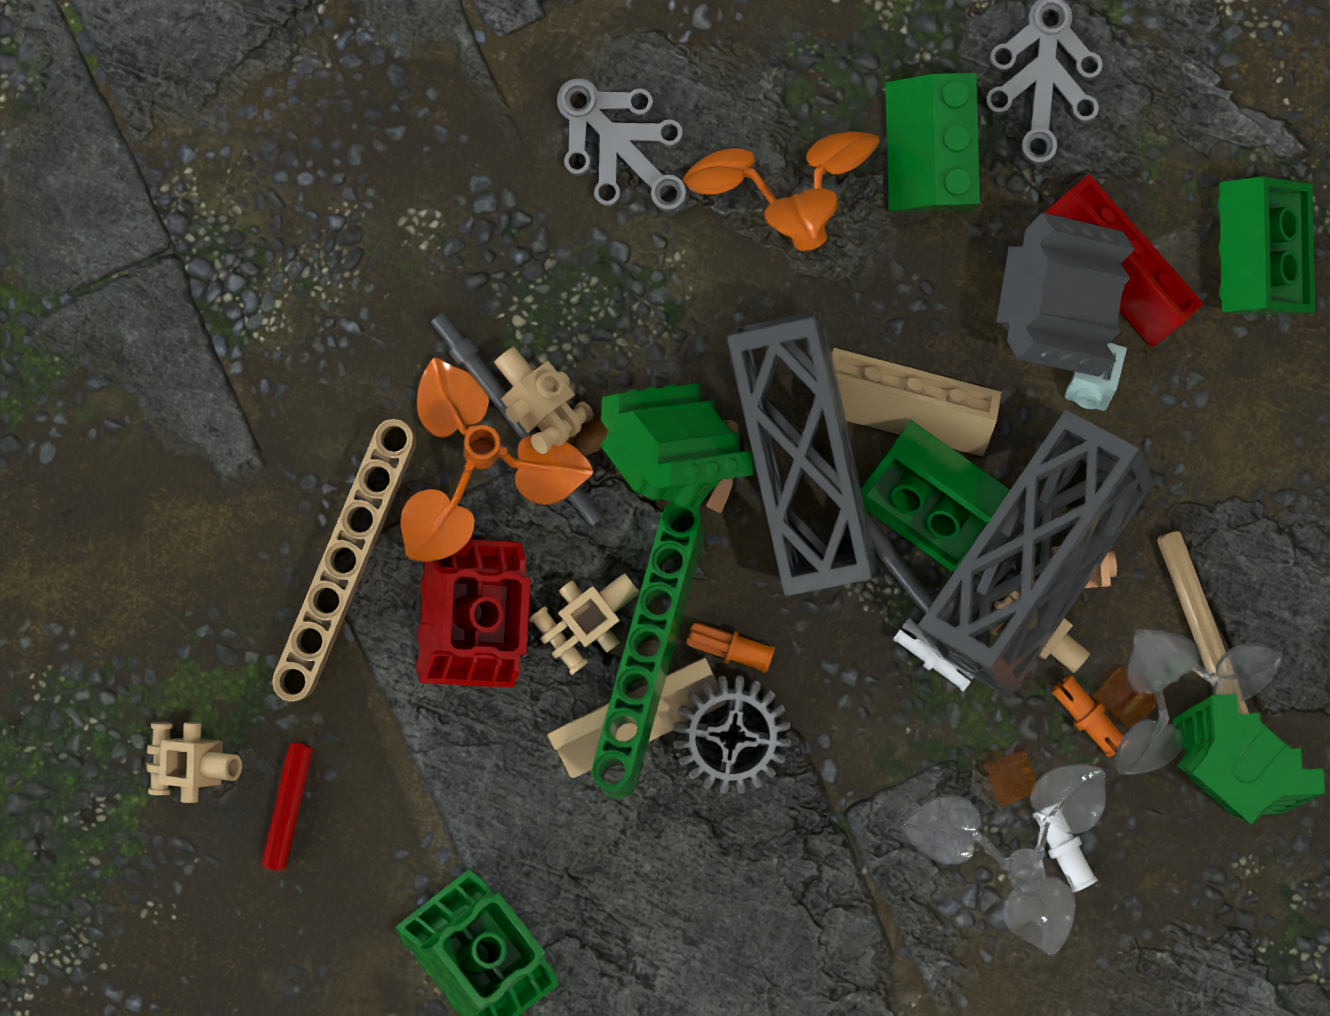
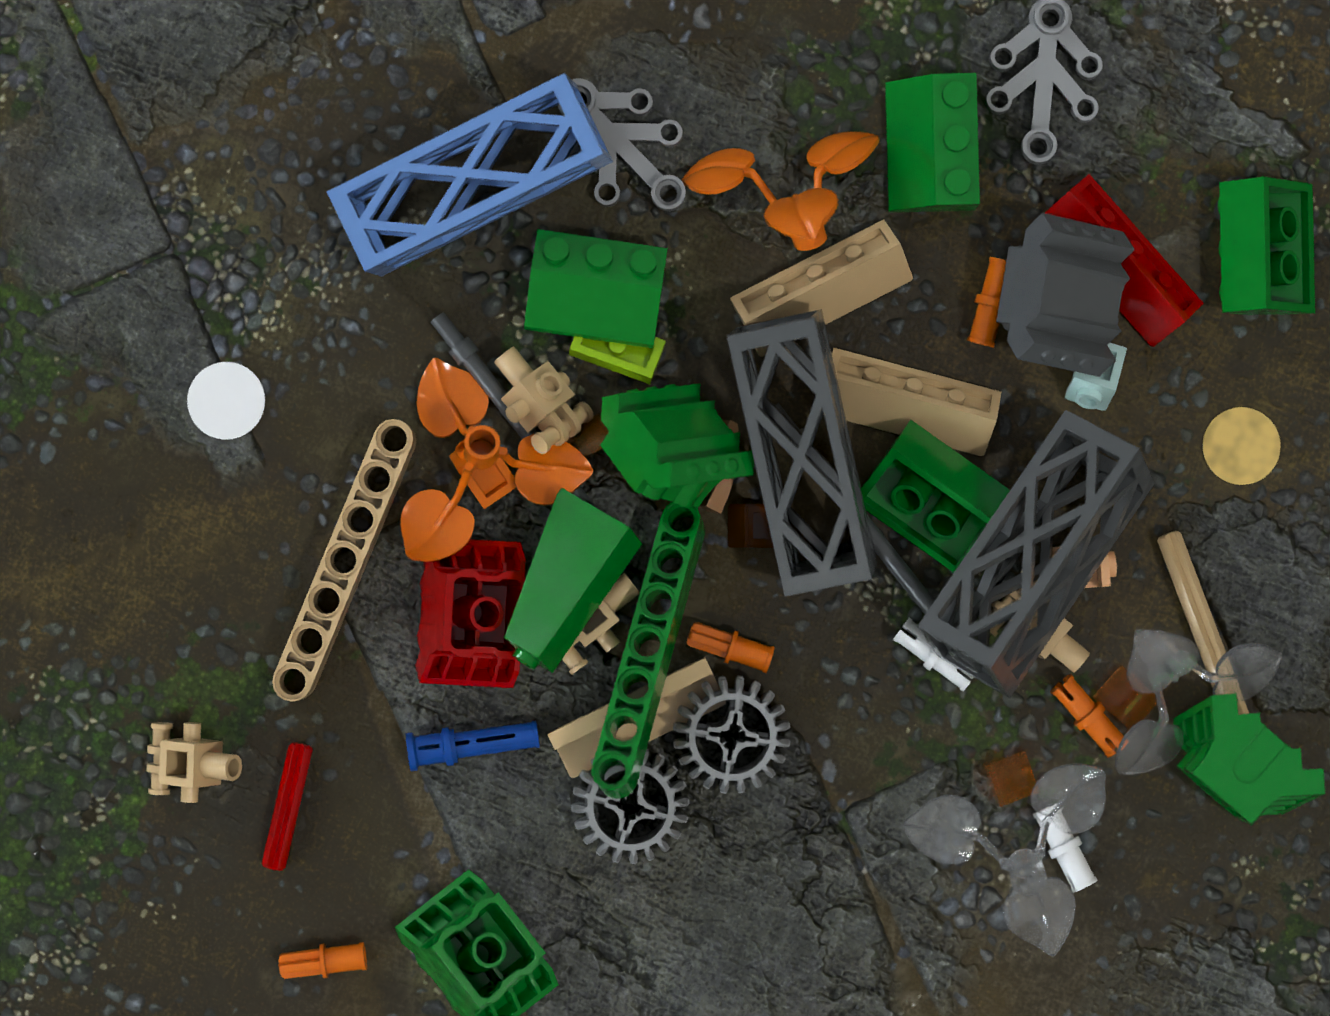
none -> white sticker [187,362,265,439]
none -> orange axle [278,942,367,979]
none -> medium blue piece [327,73,613,277]
none -> blue pin [405,720,540,772]
none -> orange bracket [449,439,516,509]
none -> green slope [504,488,642,673]
none -> green slope [524,229,668,348]
none -> lime plate [569,336,666,384]
none -> light grey gear [571,748,689,864]
none -> reddish brown slope [728,504,774,548]
none -> tan panel [730,219,913,357]
none -> orange pin [967,257,1007,348]
none -> pearl gold sticker [1203,407,1281,485]

